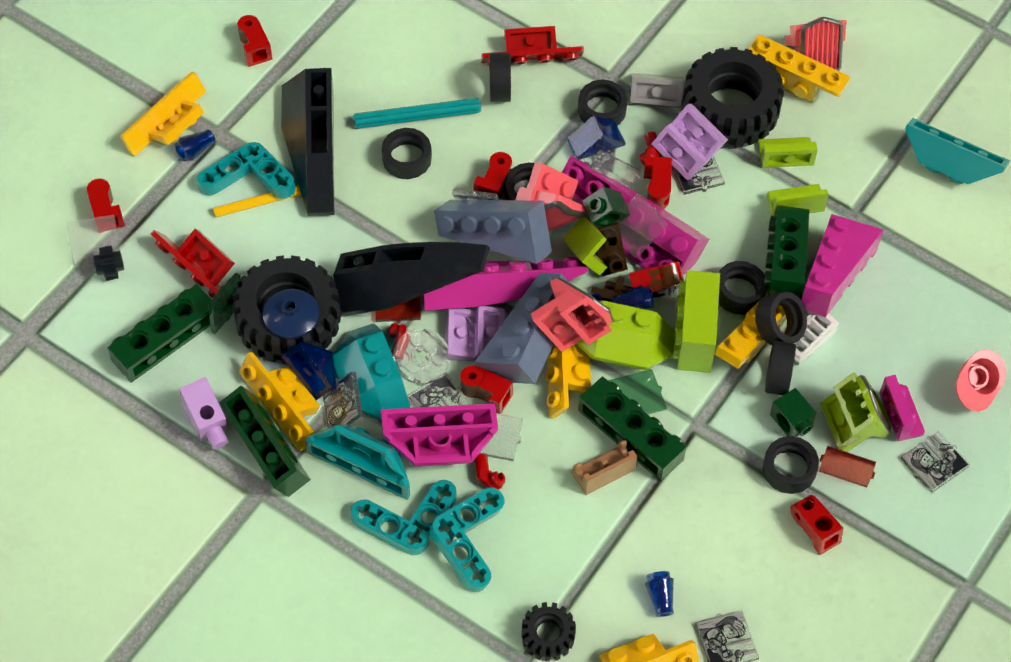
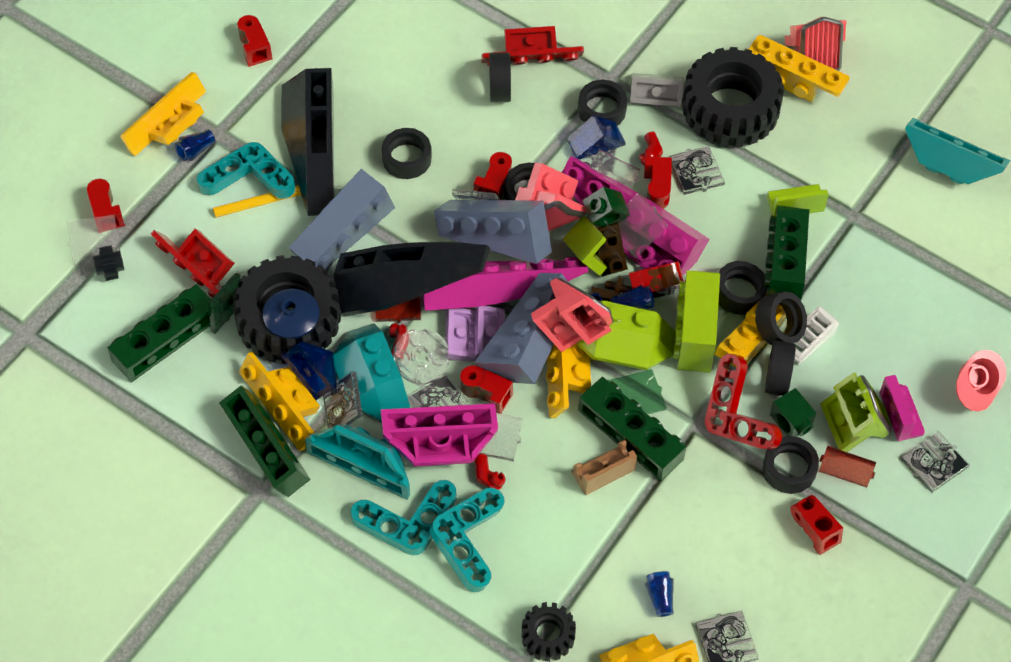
lavender torso [179,377,229,450] -> none
teal axle [353,98,481,129] -> none
lavender slope [652,104,728,180] -> none
lime panel [758,137,818,168] -> none
dark pink wedge [801,214,883,317] -> none
none -> sand blue wedge [288,169,395,270]
none -> red beam [705,354,782,450]

